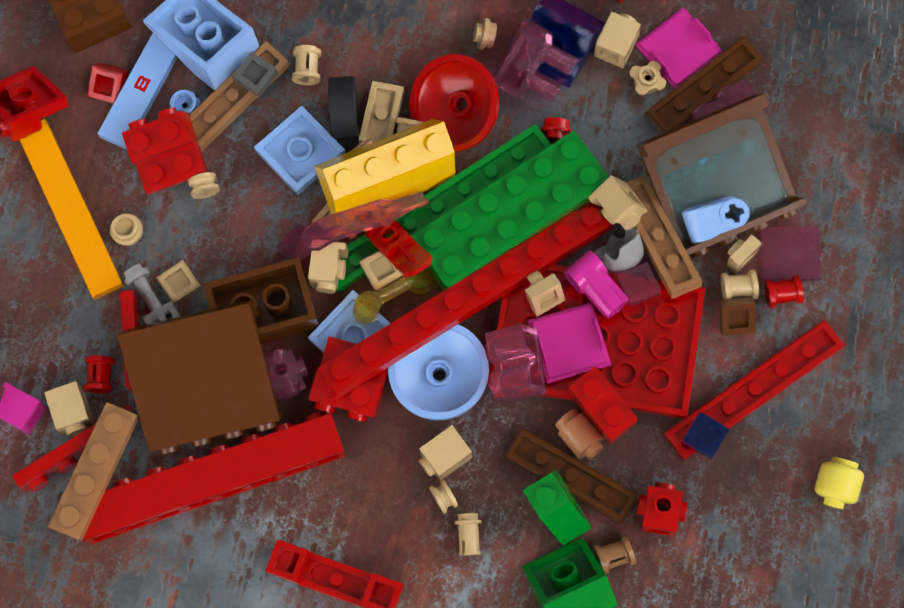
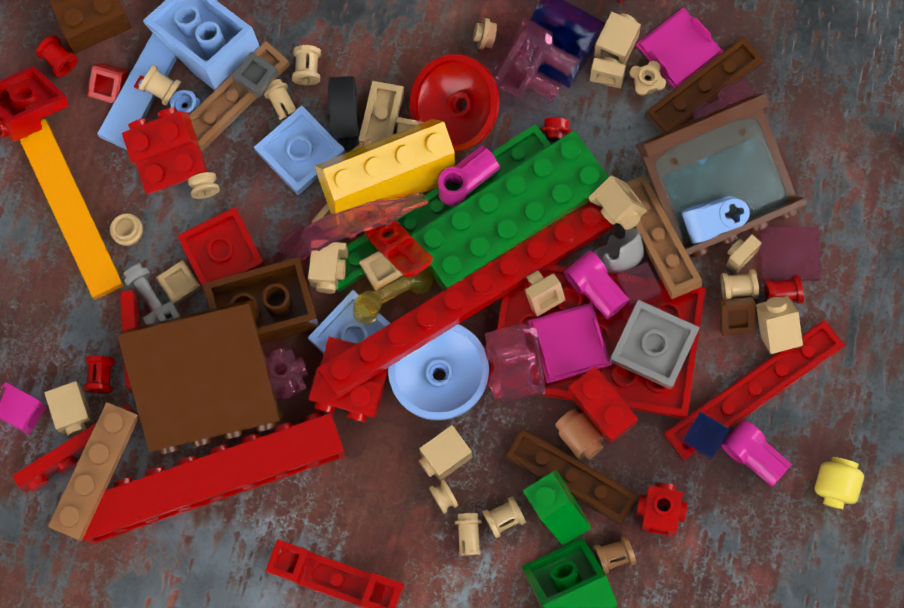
none -> red bush [35,35,78,78]
none -> tan bush [138,64,181,106]
none -> red plate [177,207,265,292]
none -> tan pin [264,79,297,122]
none -> dark pink piece [438,145,500,206]
none -> tan bush [482,496,526,538]
none -> tan plate [590,57,626,89]
none -> light grey plate [610,300,700,389]
none -> dark pink piece [721,419,792,487]
none -> tan brick [756,296,803,354]

